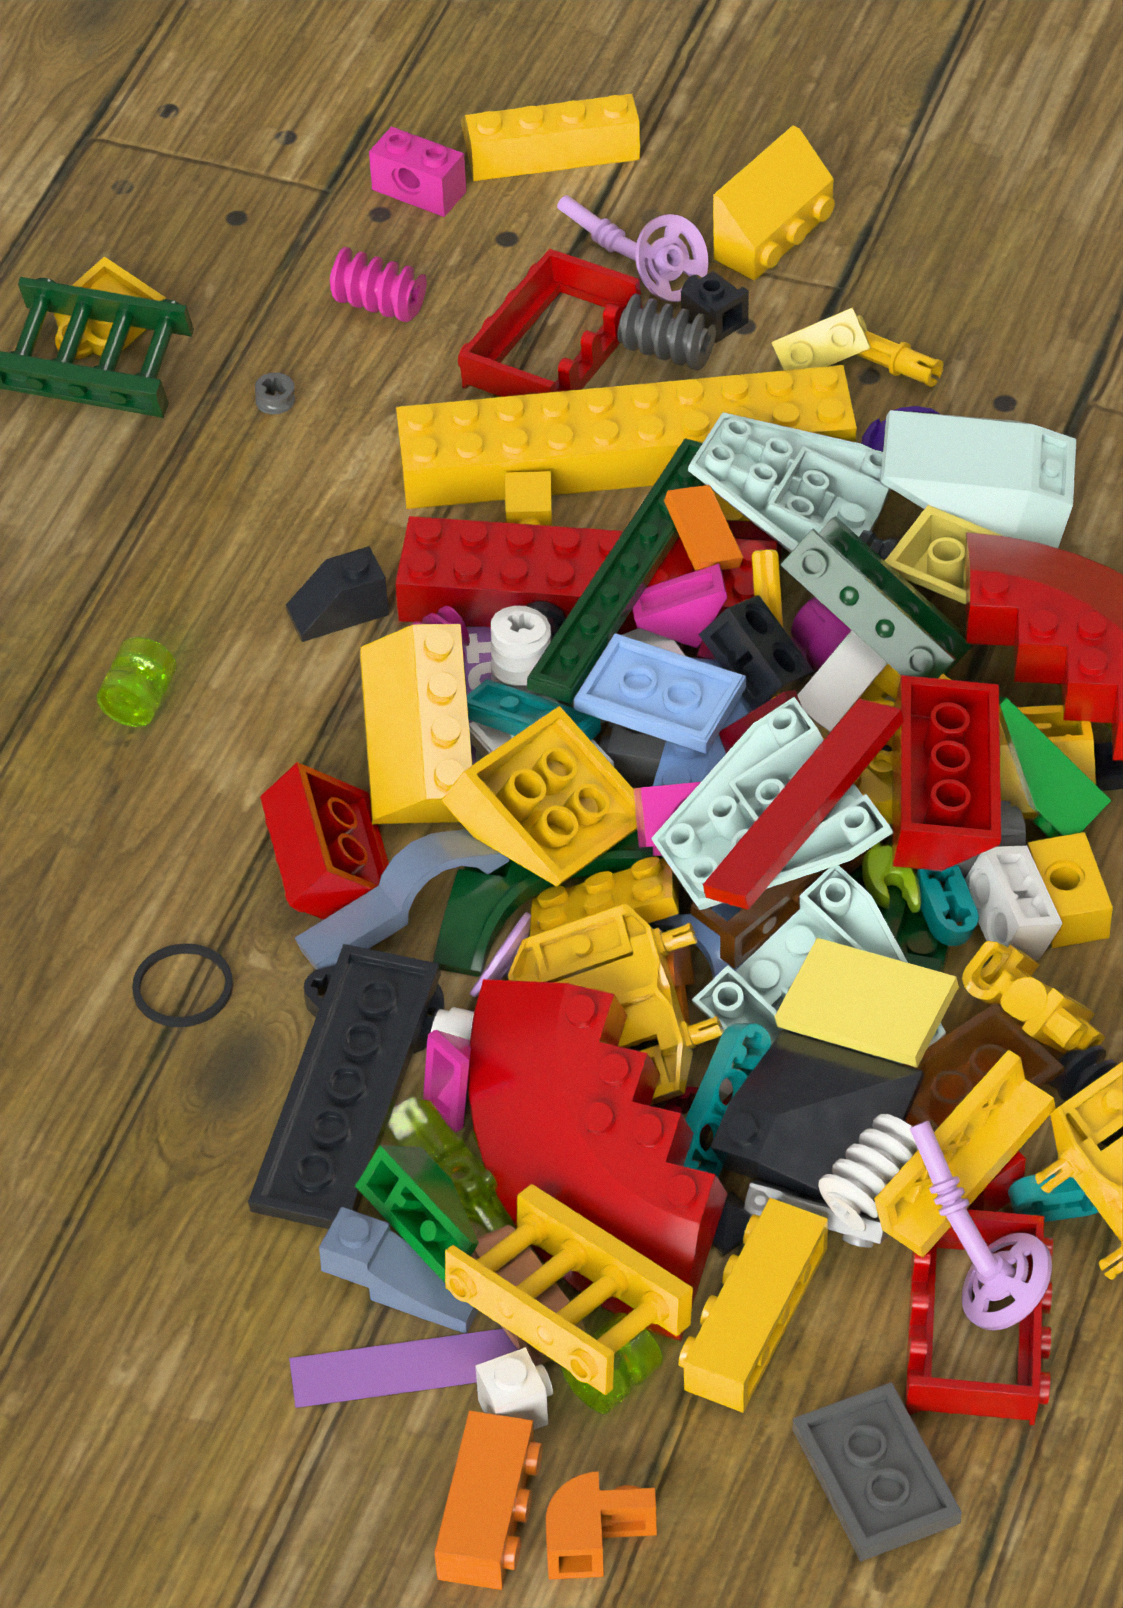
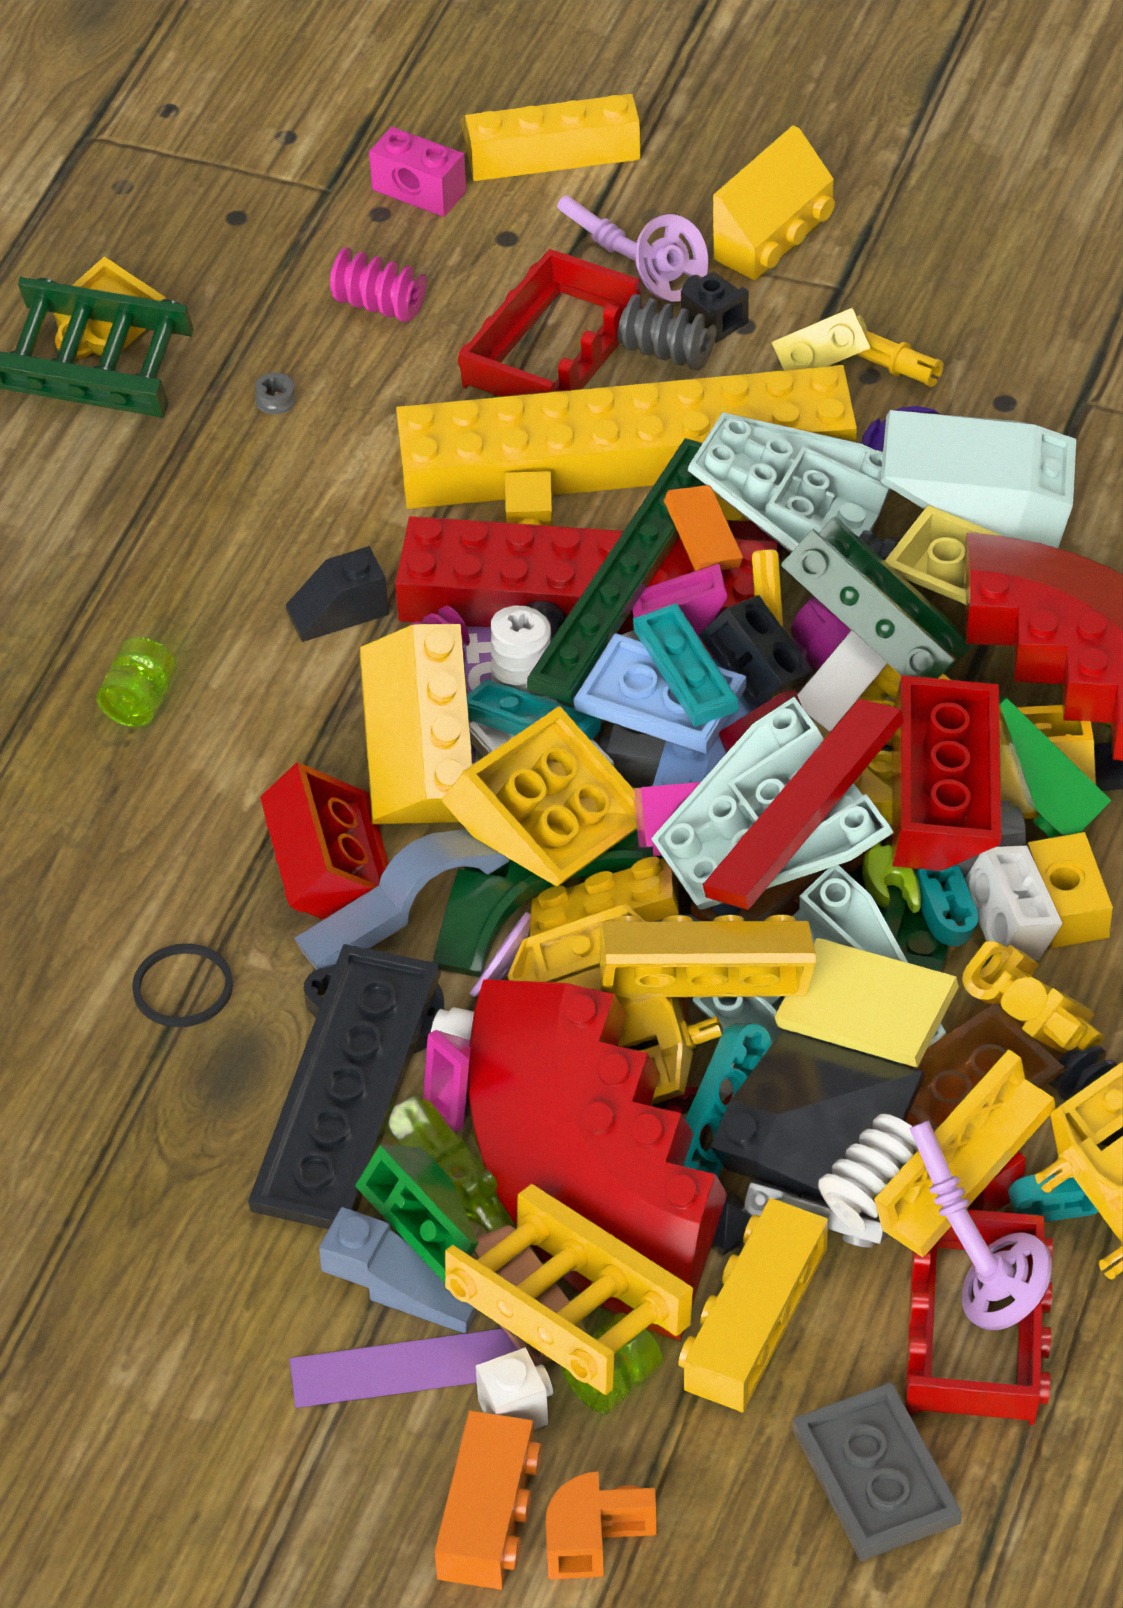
none -> yellow slope [599,915,816,997]
none -> teal tile [633,603,738,727]

